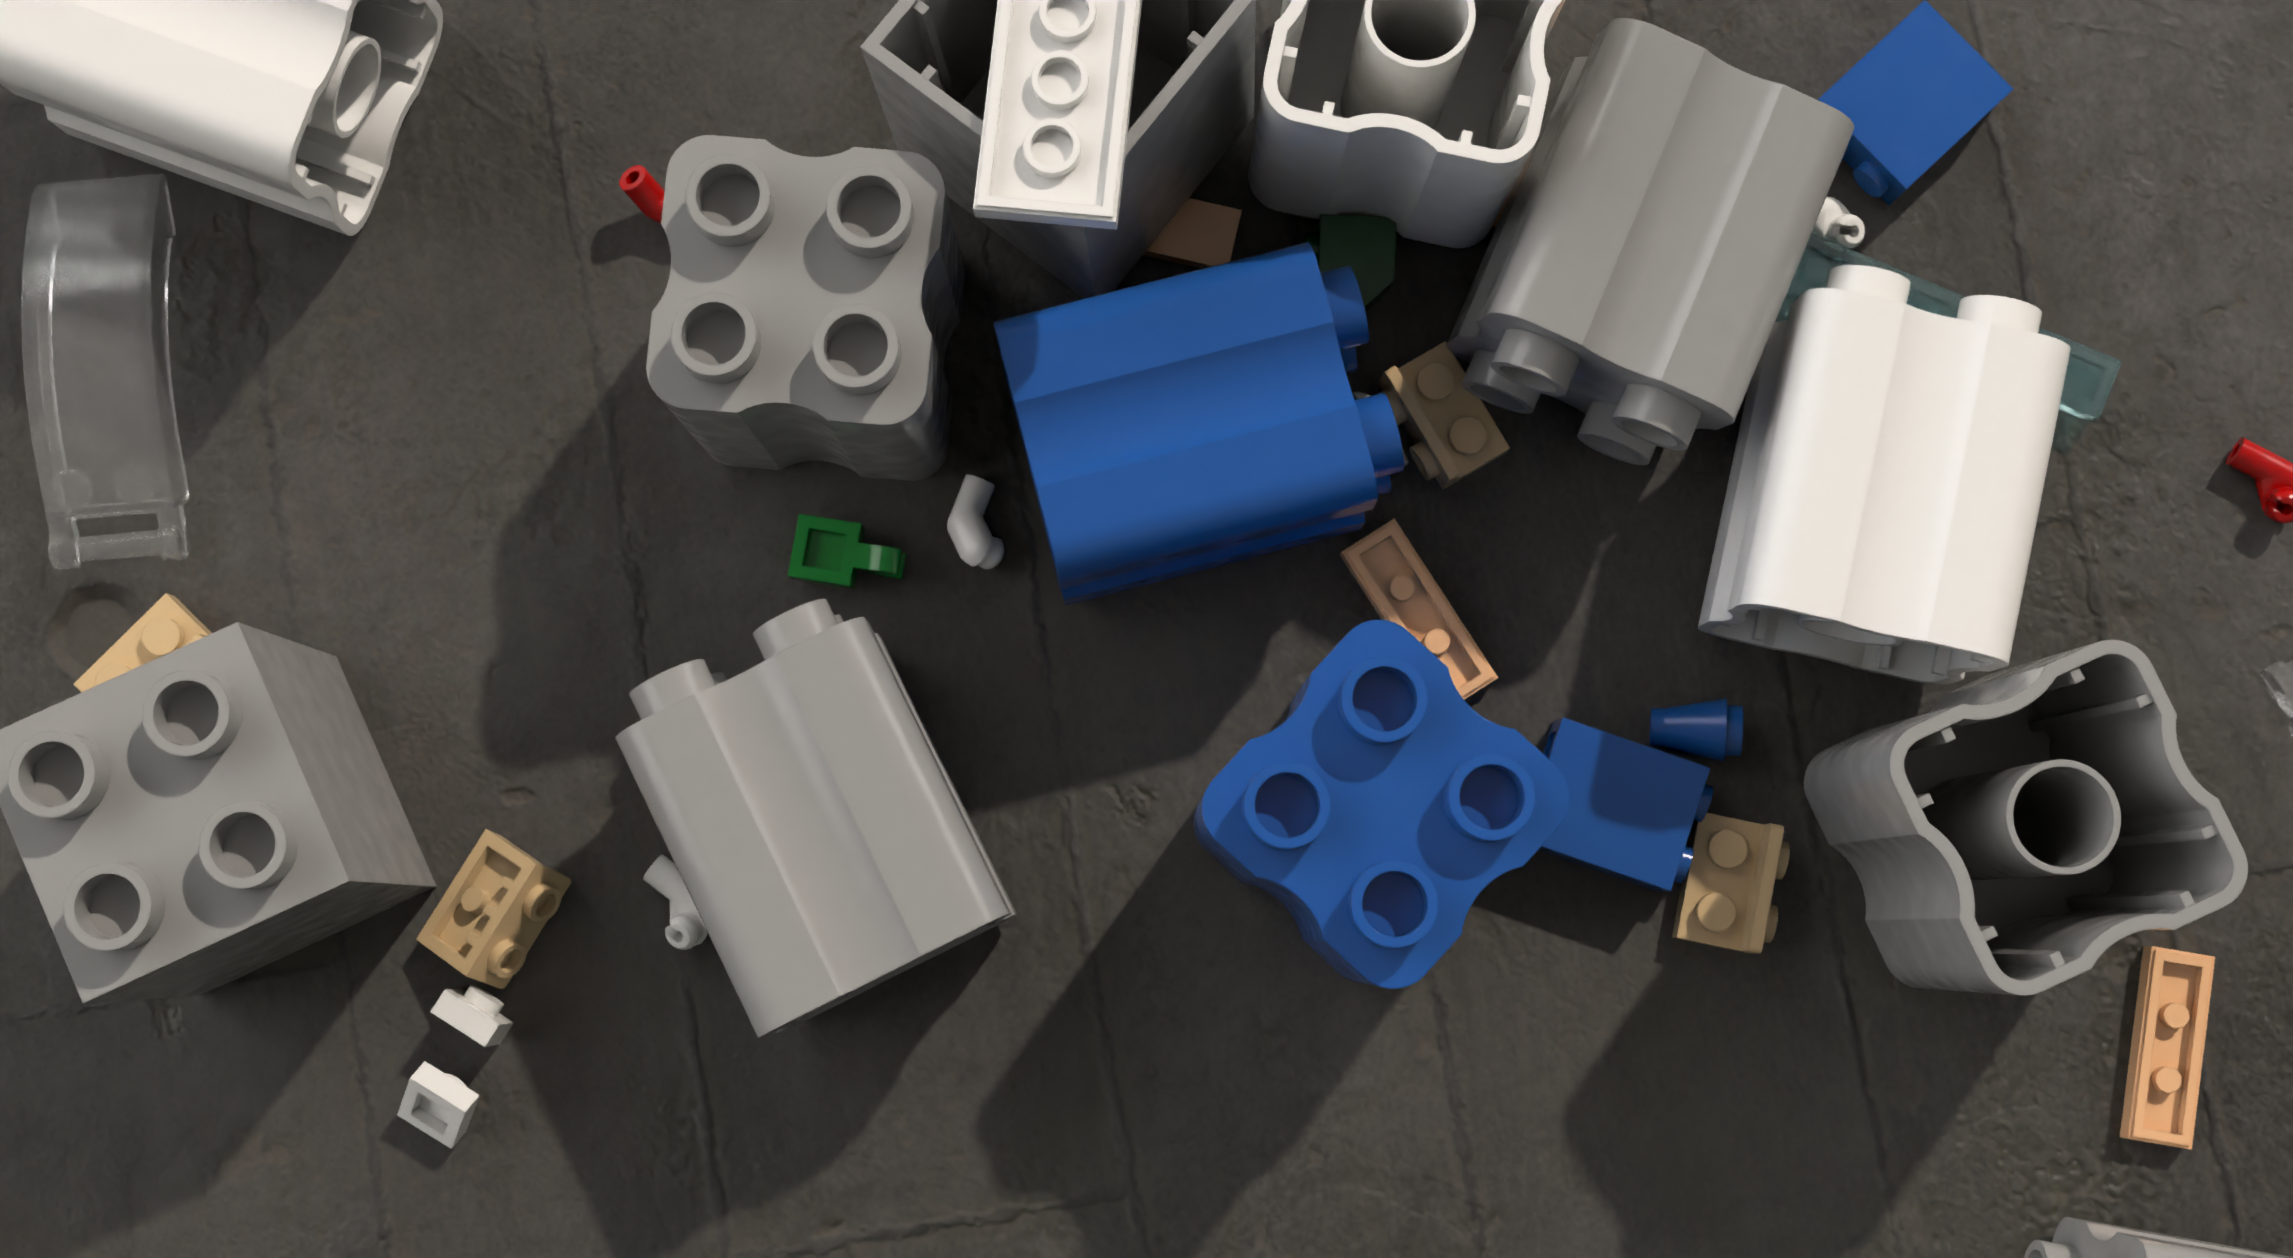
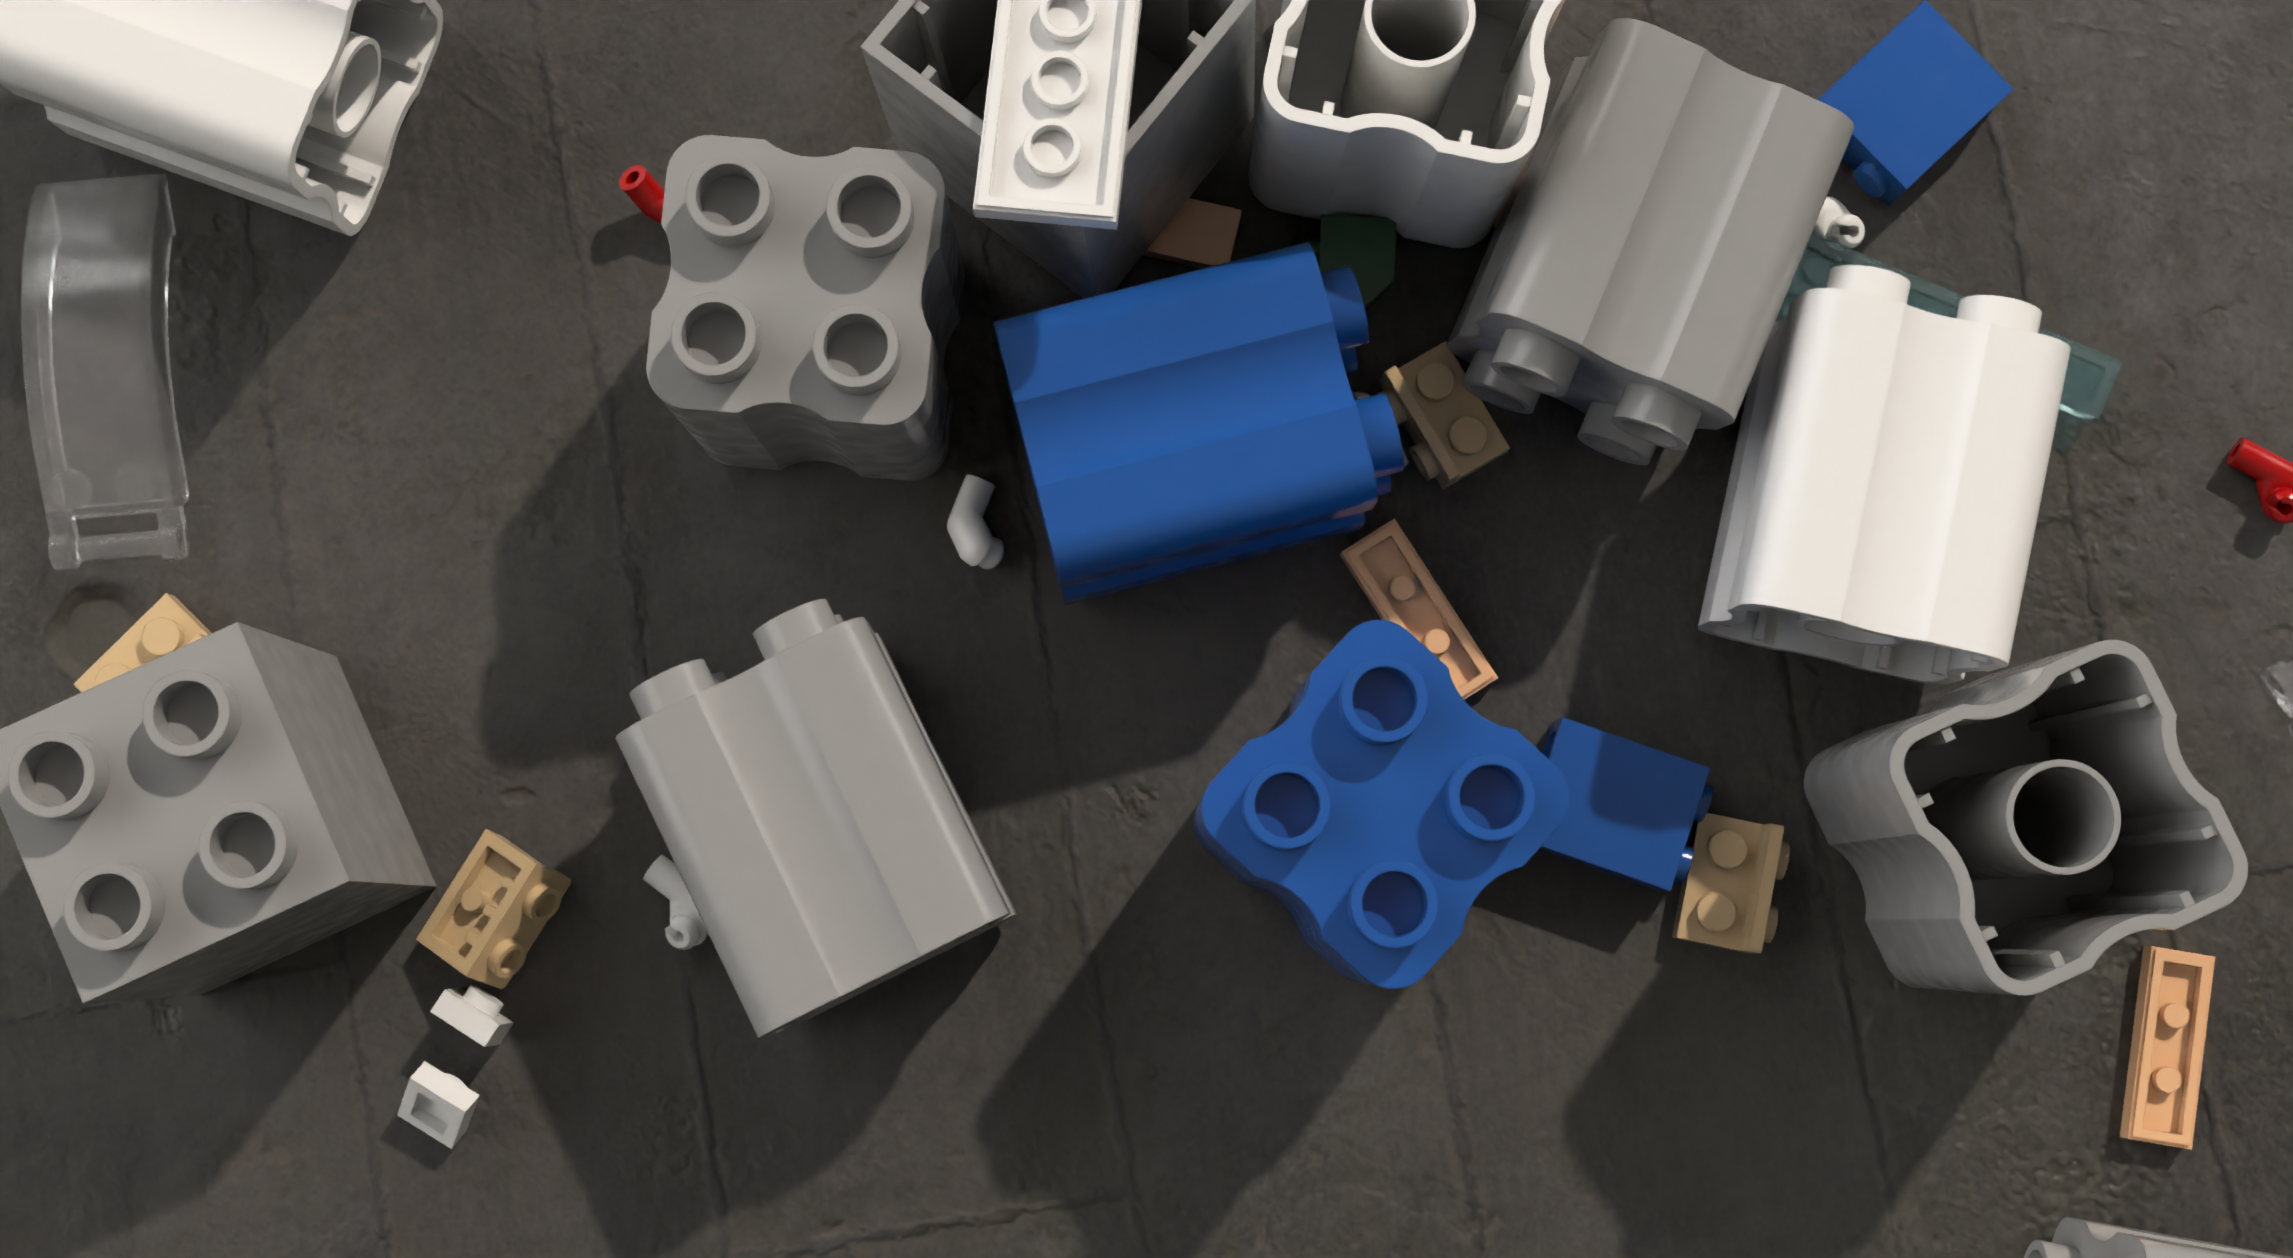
green plate [787,514,907,589] -> none
blue cone [1649,698,1743,762] -> none

